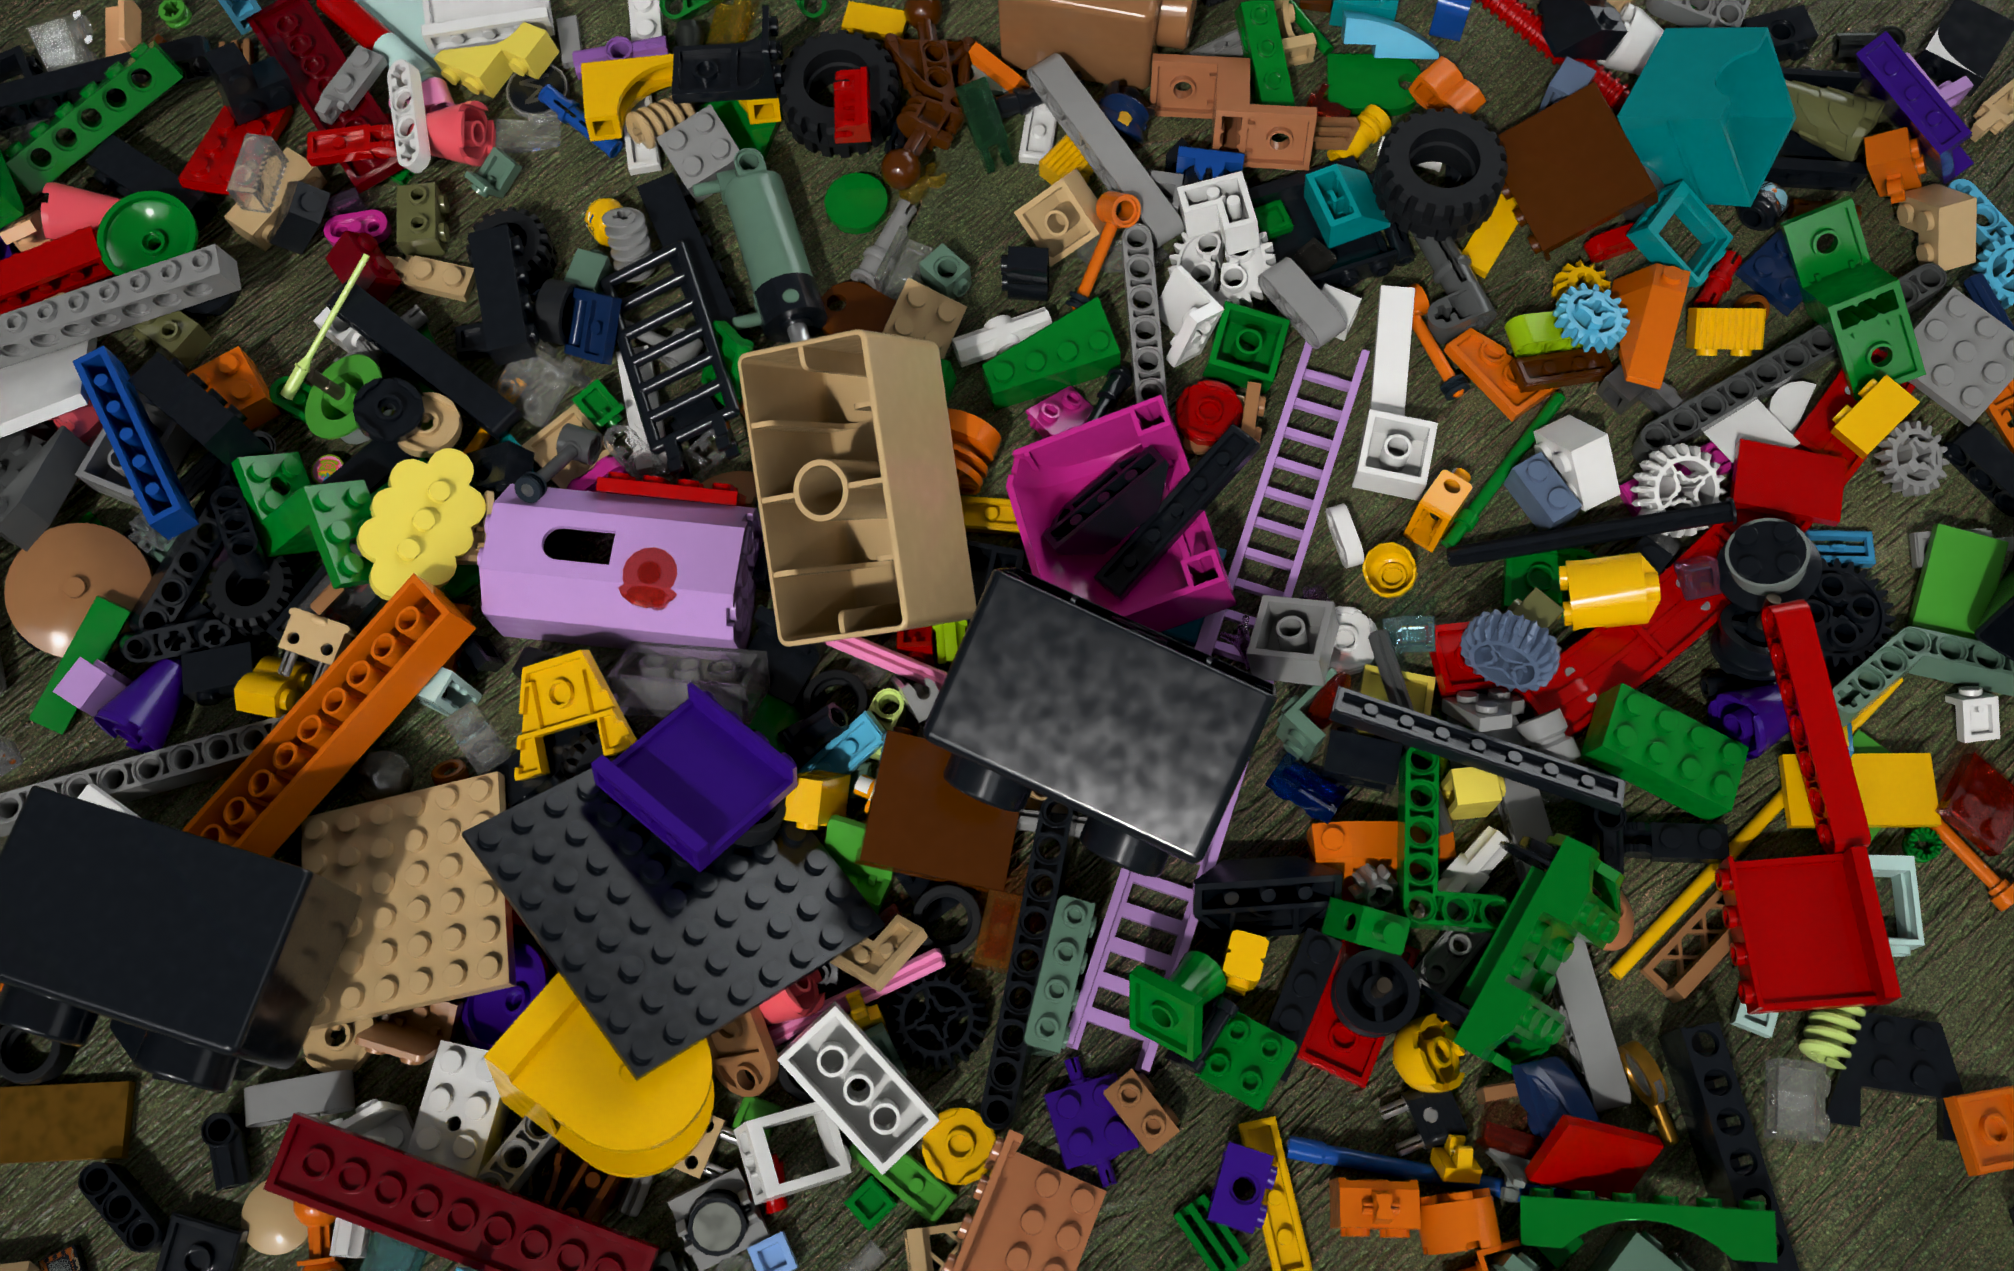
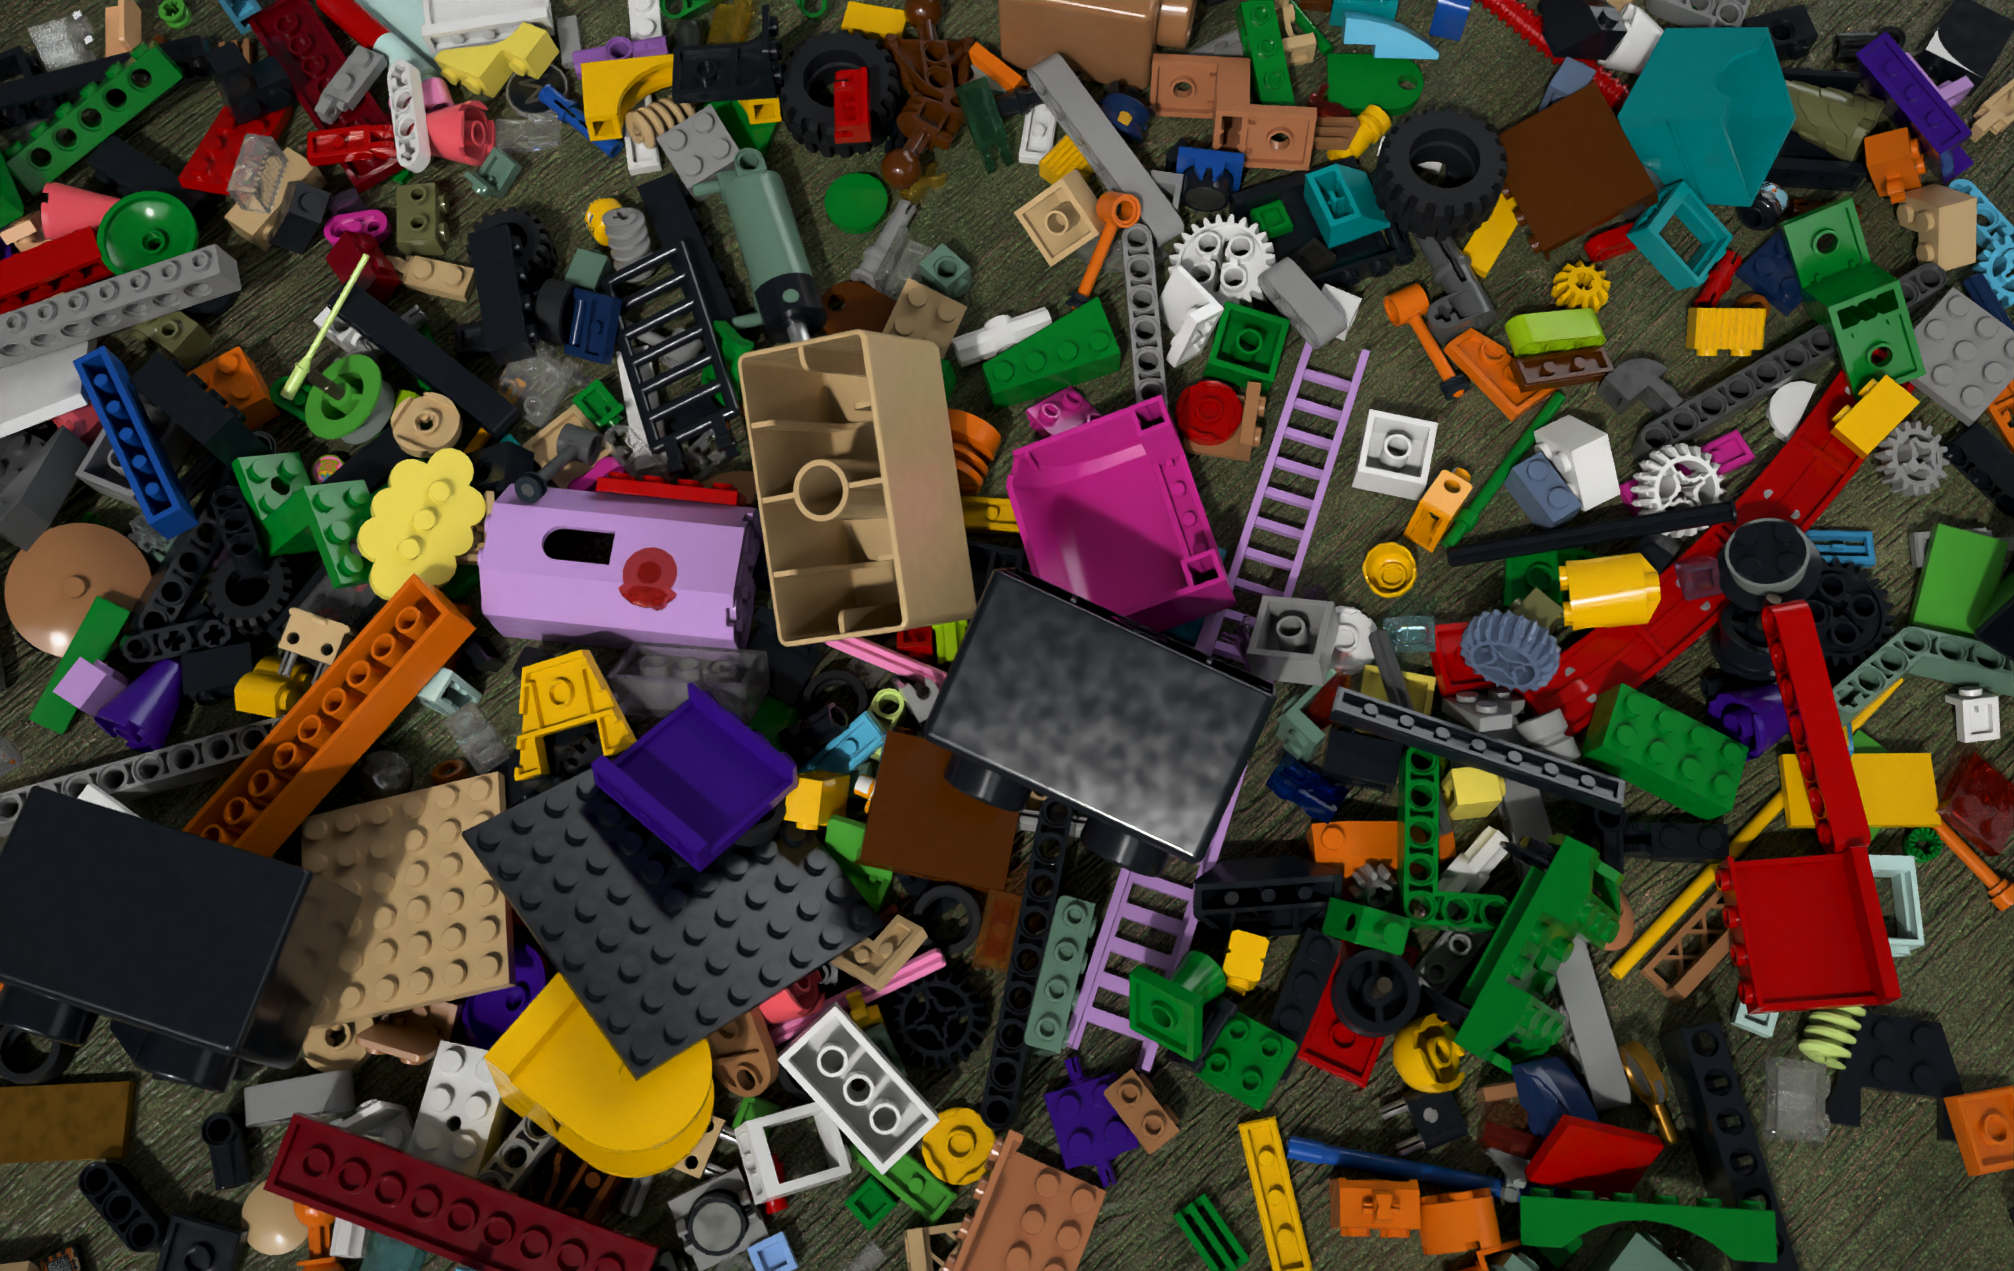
medium nougat tile [310,583,346,617] -> none
black plate [353,377,425,444] -> none
black brick [1001,246,1050,302] -> none
black wedge [1042,445,1169,555] -> none
black pin [1085,366,1132,423] -> none
black tile [1094,424,1261,602] -> none
white brick [1177,171,1260,255] -> none
dark purple brick [1205,1142,1278,1234] -> none
white beam [1325,503,1364,569] -> none
white tile [1369,285,1415,416] -> none
orange brick [1408,56,1486,117] -> none
yellow tile [1430,1134,1483,1184] -> none
medium azure gear [1552,283,1630,353] -> none
orange wedge [1609,263,1691,390] -> none
white sticker [1704,399,1800,464] -> none
red tile [1730,439,1847,527] -> none

